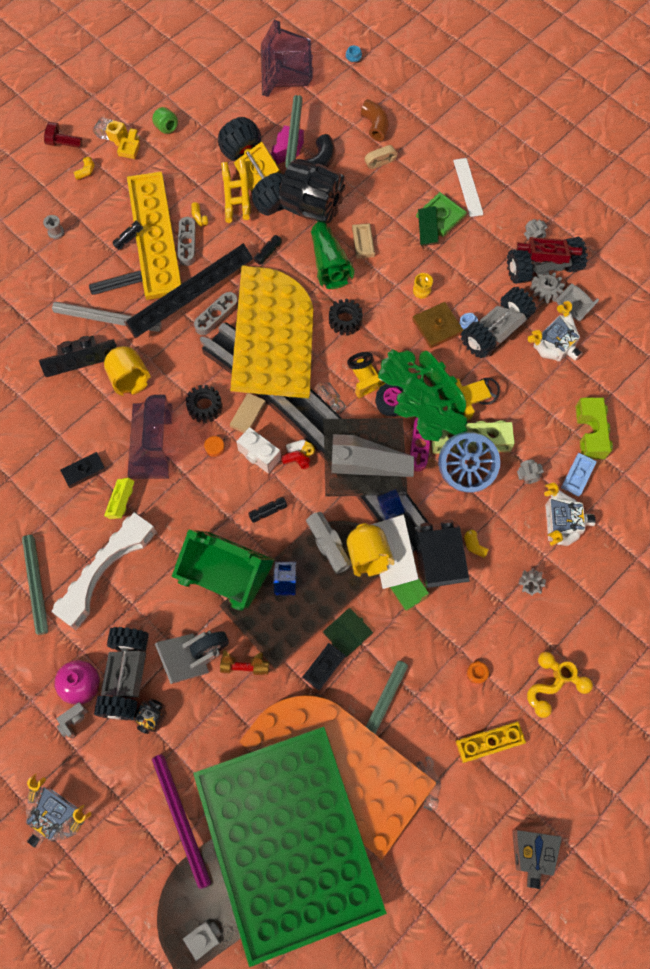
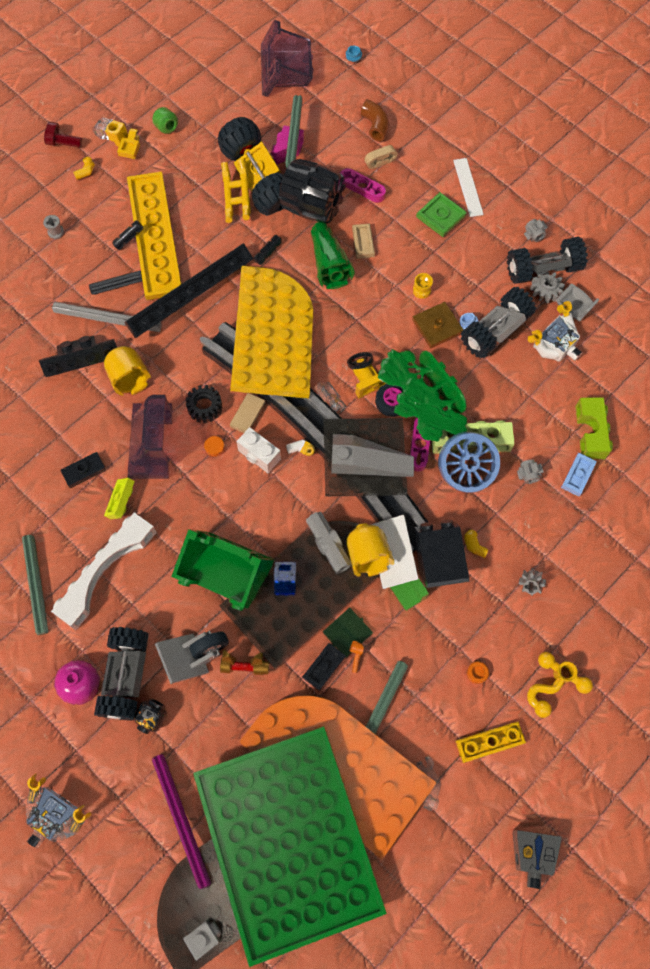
light grey bracket [56,702,88,739] -> none
light grey beam [178,217,196,266] -> none
yellow arm [191,202,208,227] -> none
light grey beam [194,292,238,335] -> none
black axle [248,497,287,523] -> none
red arm [281,451,311,469] -> none
black cylinder [306,134,336,168] -> none
black tyre [329,299,363,336] -> none
clear blue bracket [377,489,405,520] -> none
dark green tile [418,206,439,246] -> none
yellow piece [456,378,501,421] -> none
dark red plate [516,237,582,264] -> none
torso [544,482,596,546] -> none
none -> dark pink beam [340,168,386,203]
none -> orange hand [349,641,364,673]

